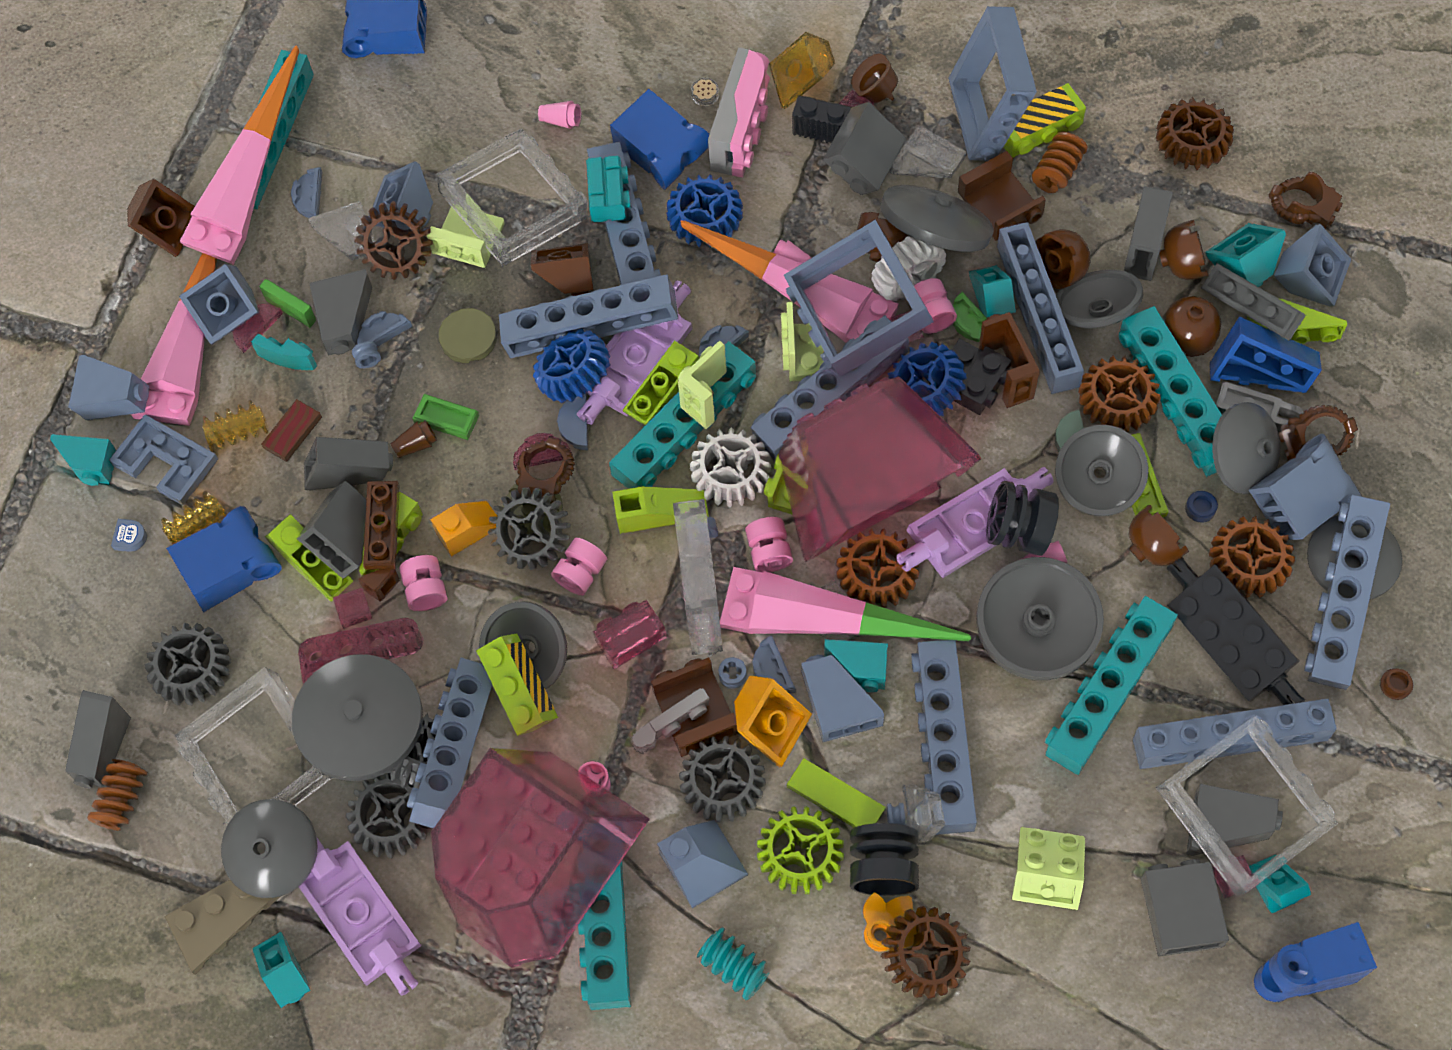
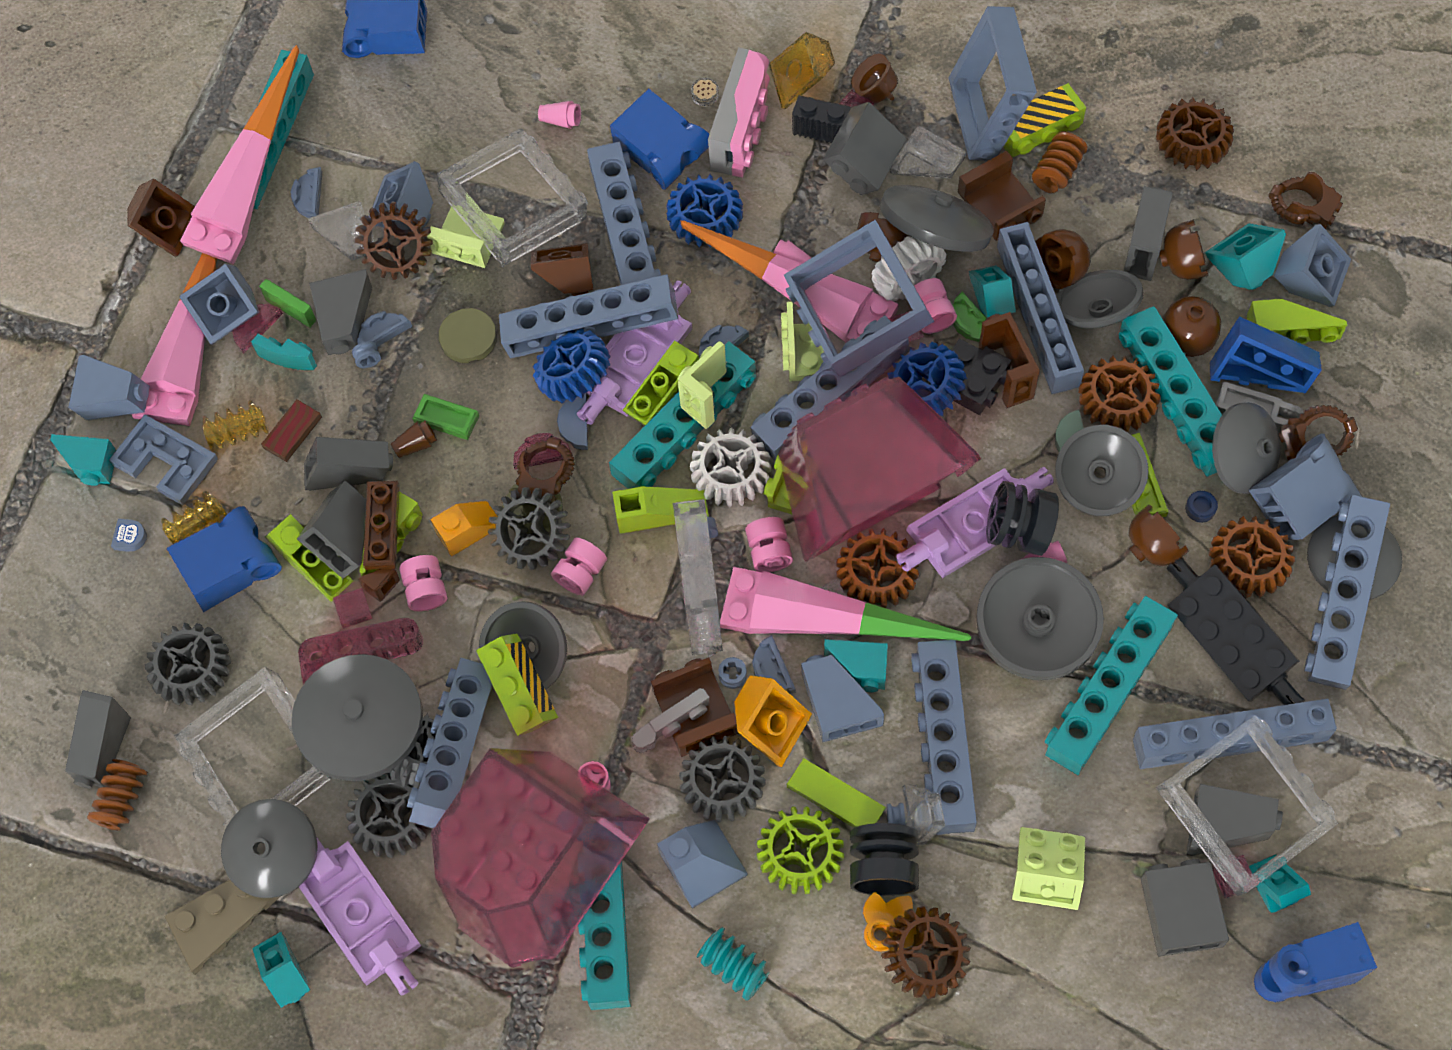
teal brick [586,156,631,222] -> none
clear pink brick [593,600,667,670] -> none
dark grey tile [1201,263,1306,341] -> none
reddish brown plate [1380,668,1413,700] -> none

